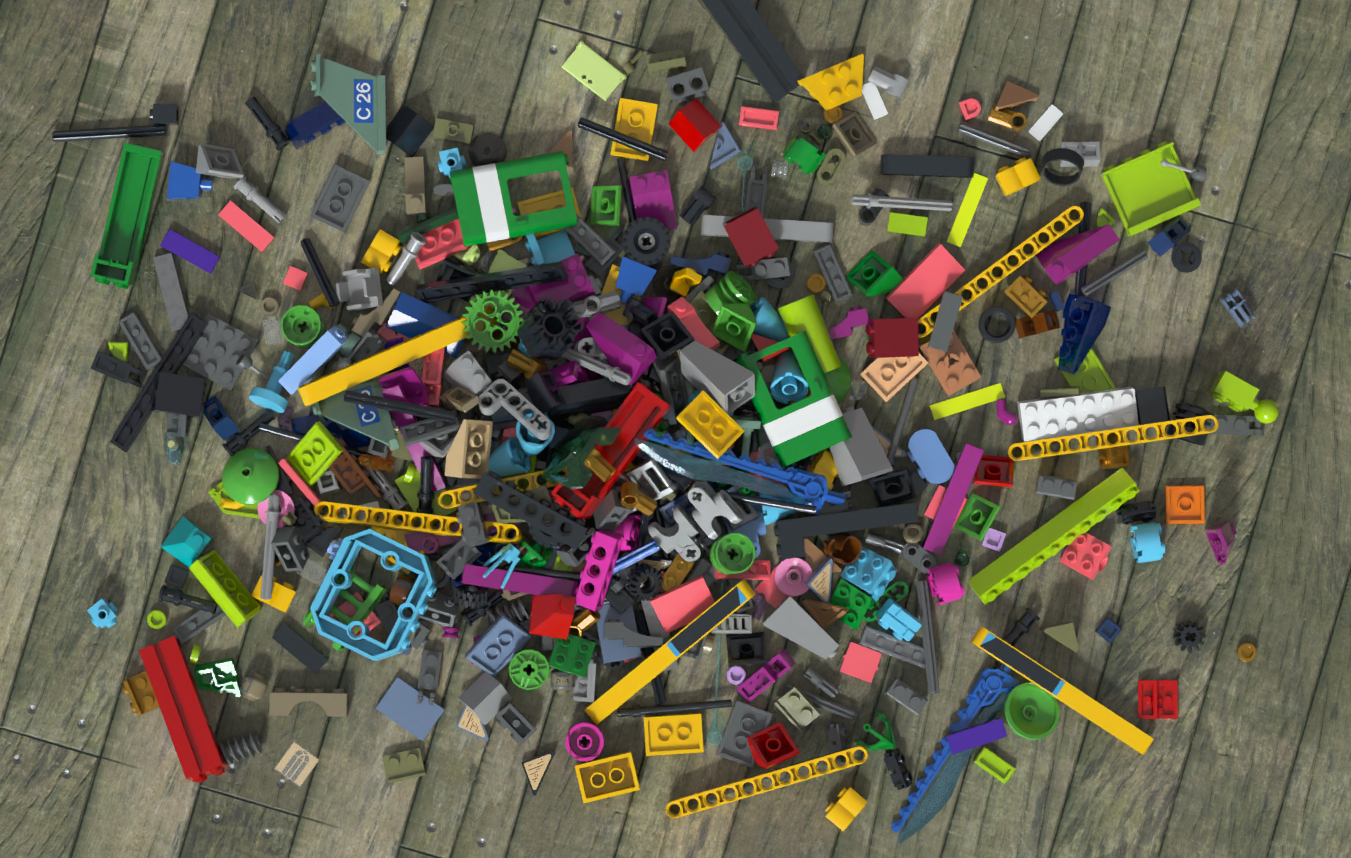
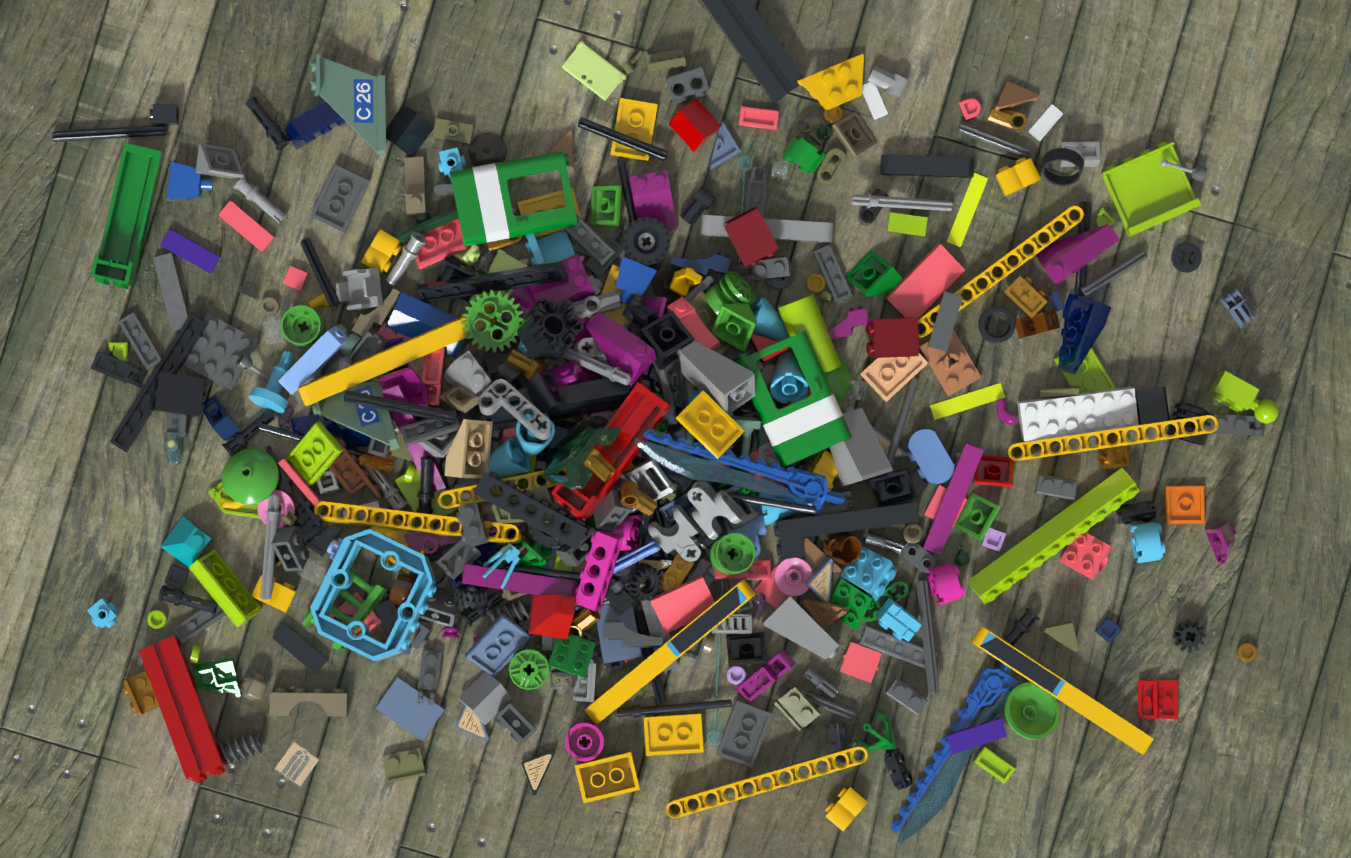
olive arm [568,412,594,427] -> none
red slope [747,722,800,769] -> none
slope [1147,216,1191,257] -> none

